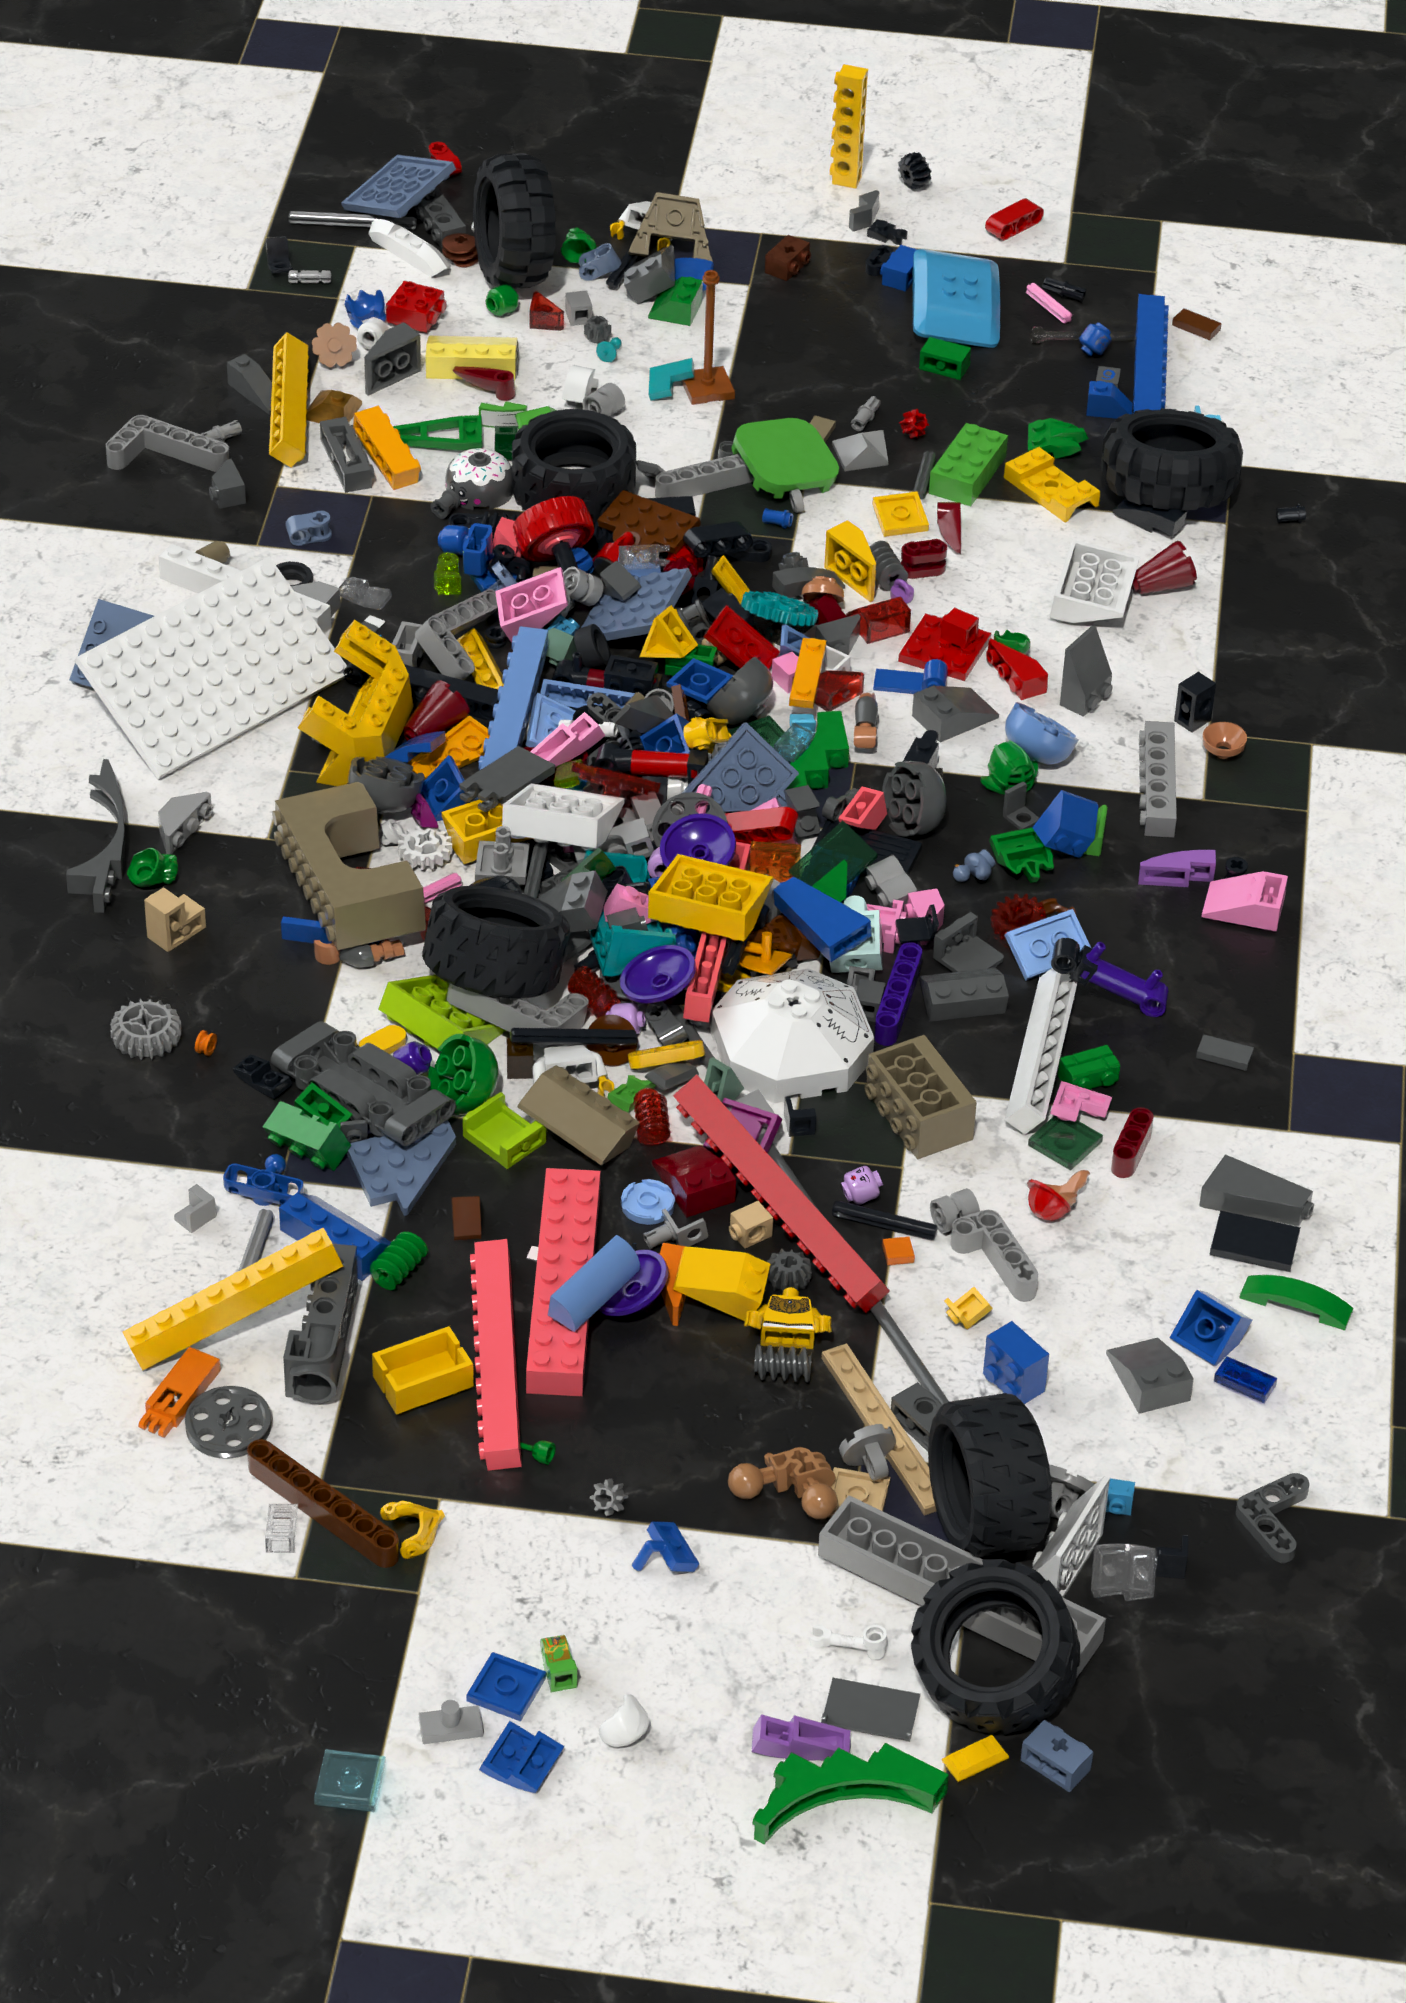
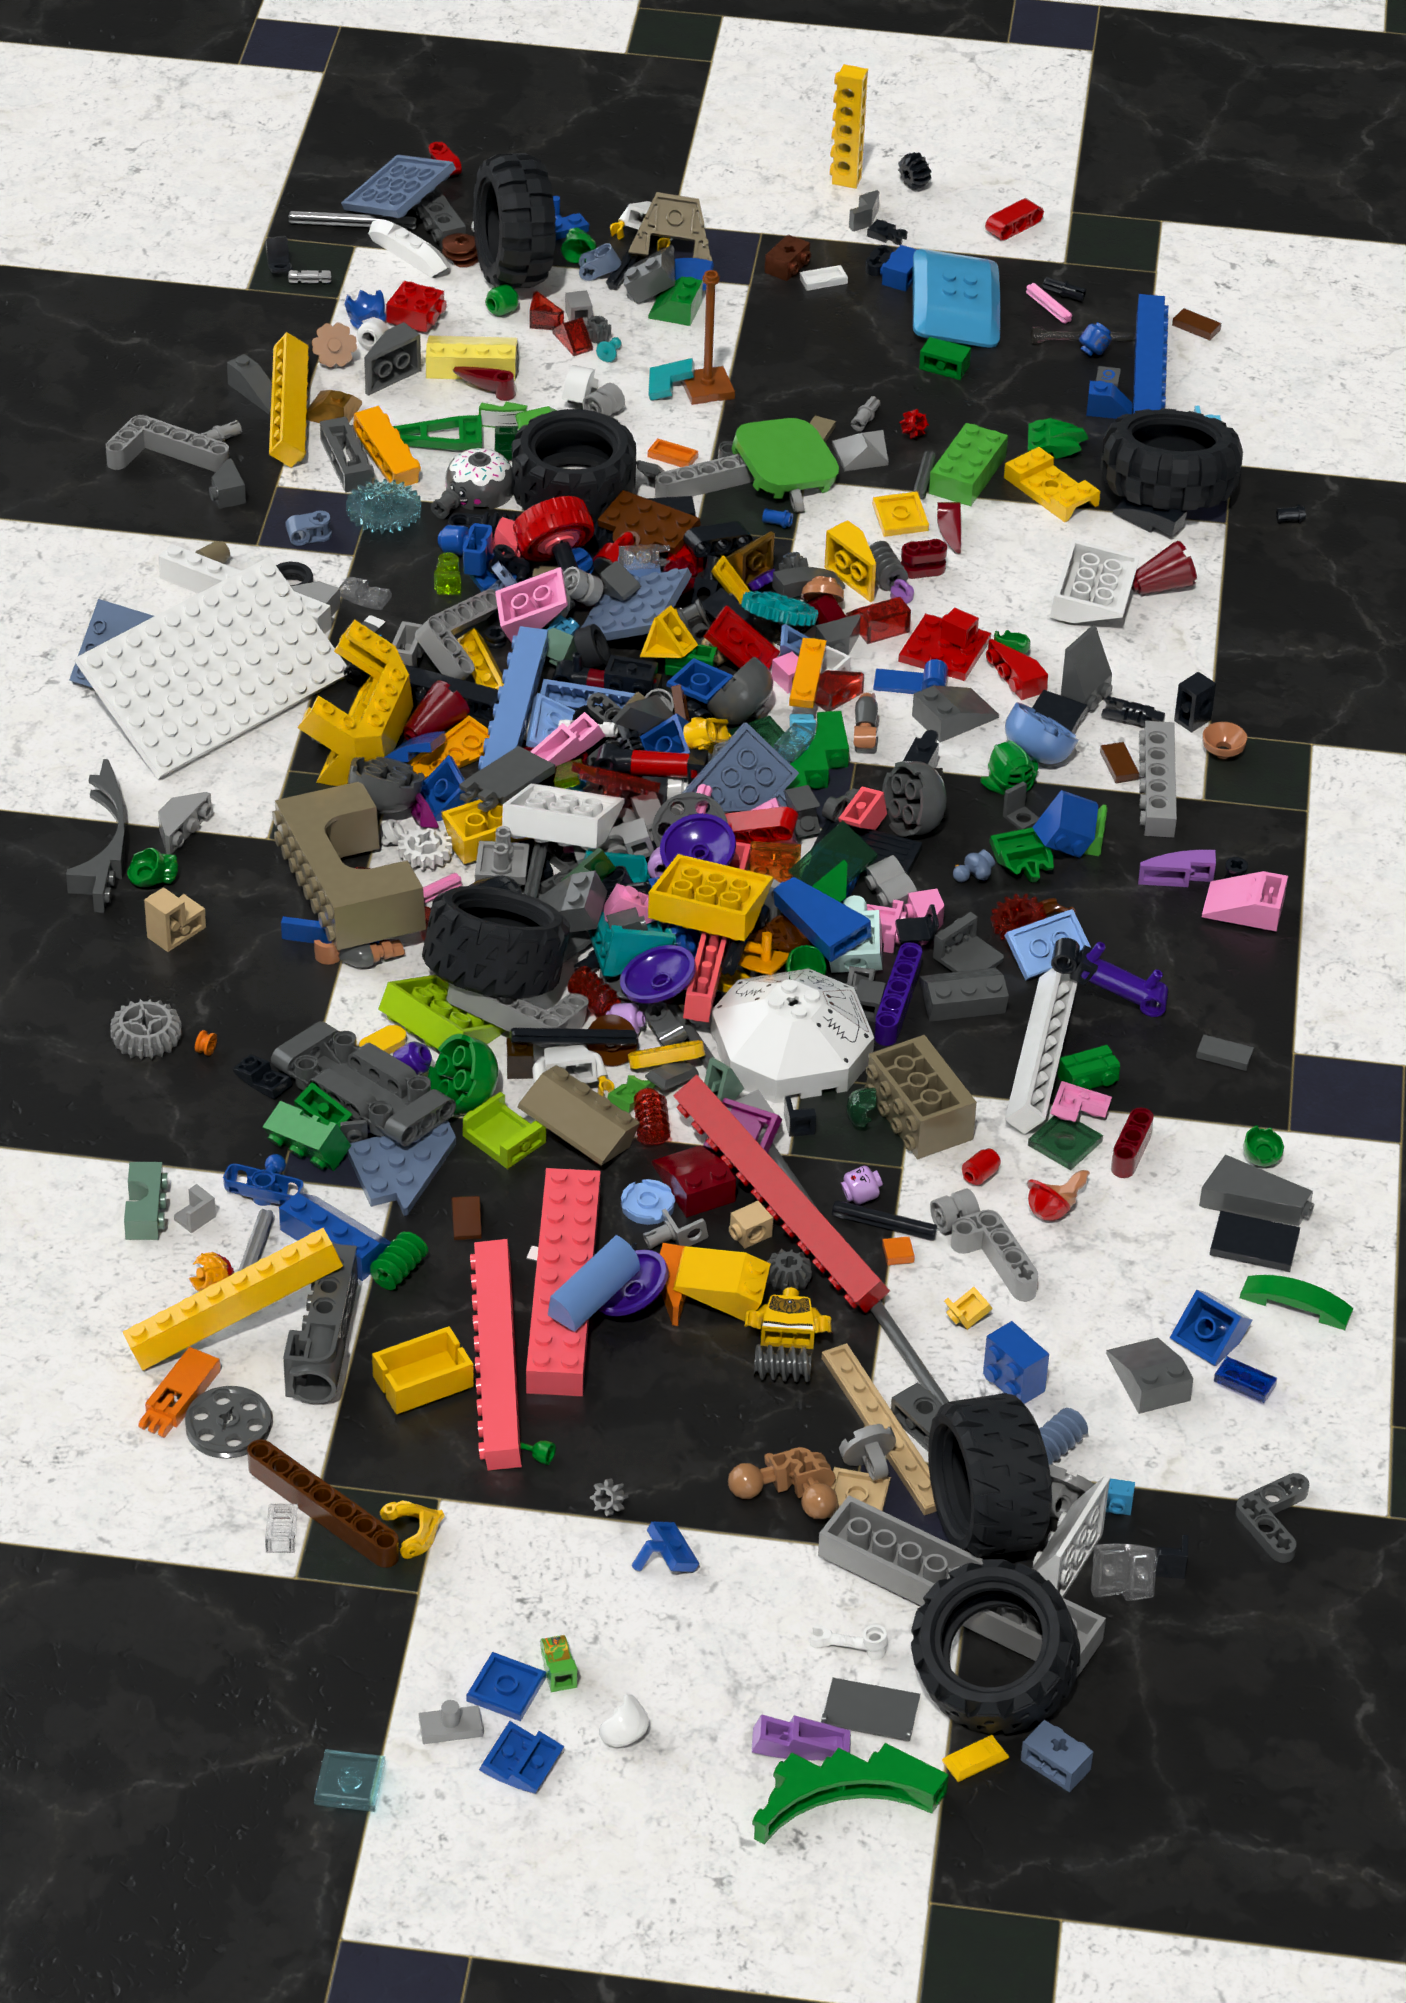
none -> sand green arch [124,1162,168,1240]
none -> light orange piece [189,1252,234,1292]
none -> clear light blue gear [346,479,421,533]
none -> clear red slope [552,317,593,356]
none -> blue plate [553,196,589,240]
none -> orange tile [647,438,698,467]
none -> pearl gold slope [726,532,775,587]
none -> dark purple tile [748,568,775,591]
none -> green hair [785,945,826,975]
none -> white tile [800,265,848,291]
none -> clear green hair [846,1088,876,1128]
none -> red brick [962,1148,1001,1185]
none -> black slope [1032,690,1088,734]
none -> sand blue piece [1039,1408,1088,1465]
none -> reddish brown tile [1100,742,1139,783]
none -> black hinge [1101,696,1165,727]
none -> green hair [1243,1125,1284,1167]

